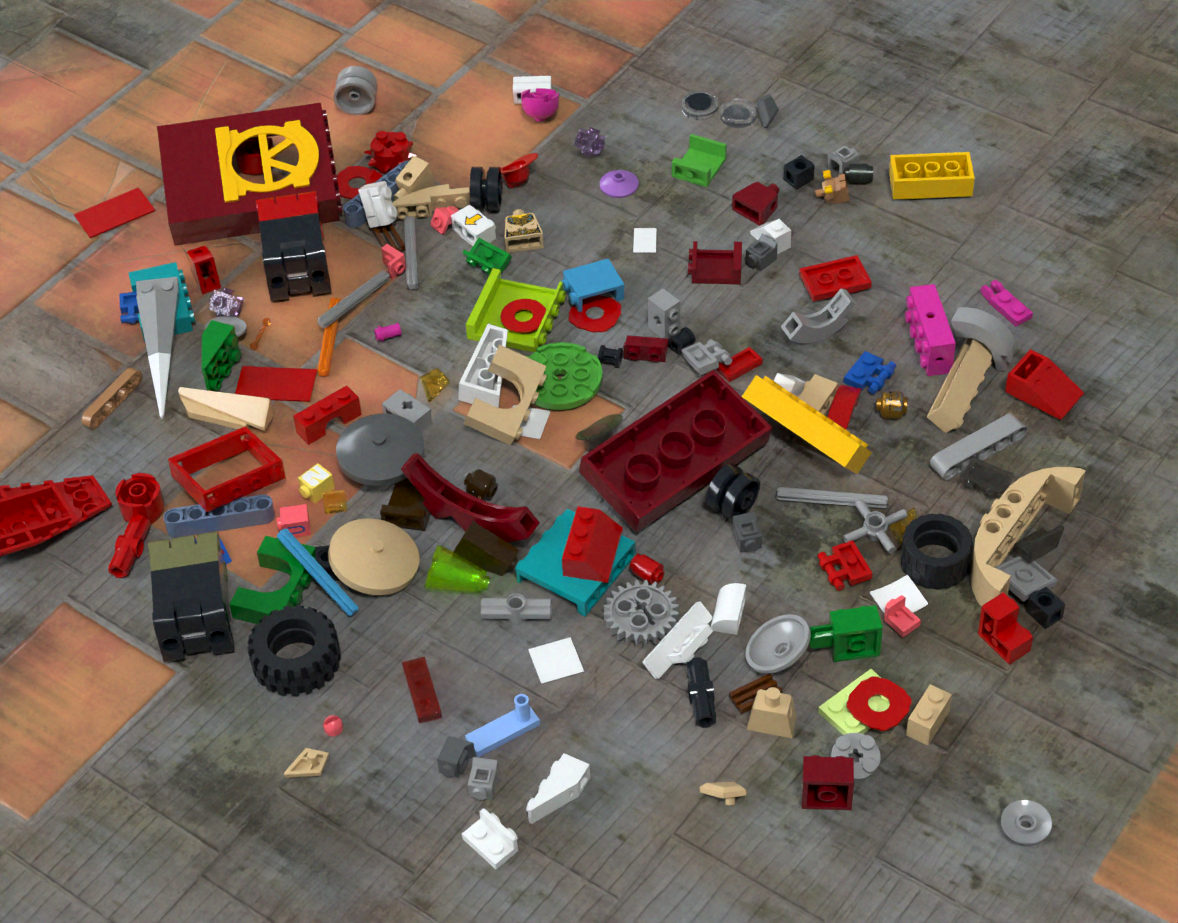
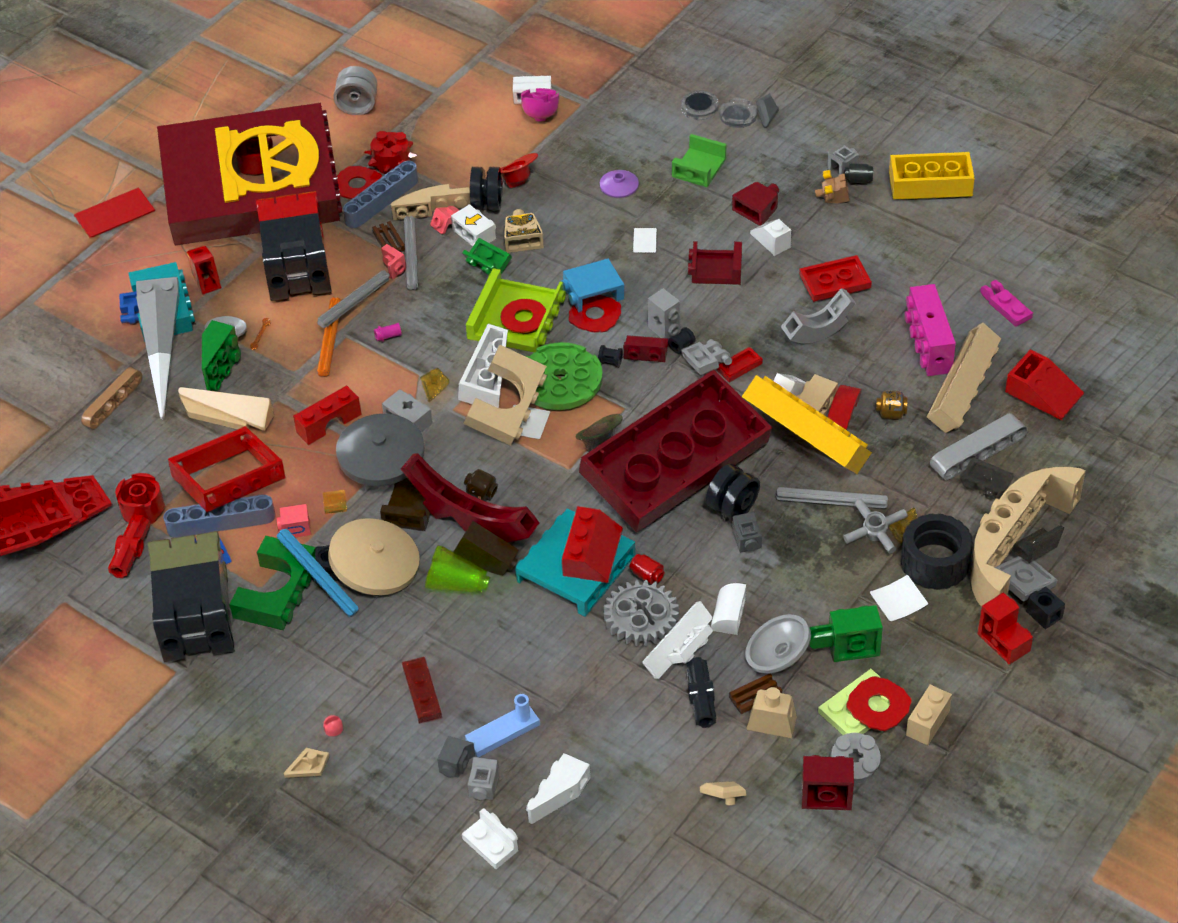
clear purple brick [208,287,244,317] -> none
red piece [235,366,317,402] -> none
black tyre [247,605,341,696] -> none
light yellow brick [298,463,335,503] -> none
white brick [358,181,397,228] -> none
tan torso [393,156,436,200] -> none
light grey piece [481,593,552,624] -> none
white sticker [528,637,584,684] -> none
clear purple brick [573,127,606,156] -> none
dark grey window [746,233,778,271] -> none
black brick [783,155,815,190] -> none
red plate [817,540,873,591] -> none
blue plate [843,351,896,394] -> none
coral bracket [884,595,921,637] -> none
light grey arch [951,307,1015,371] -> none
light grey dish [1001,800,1052,845] -> none

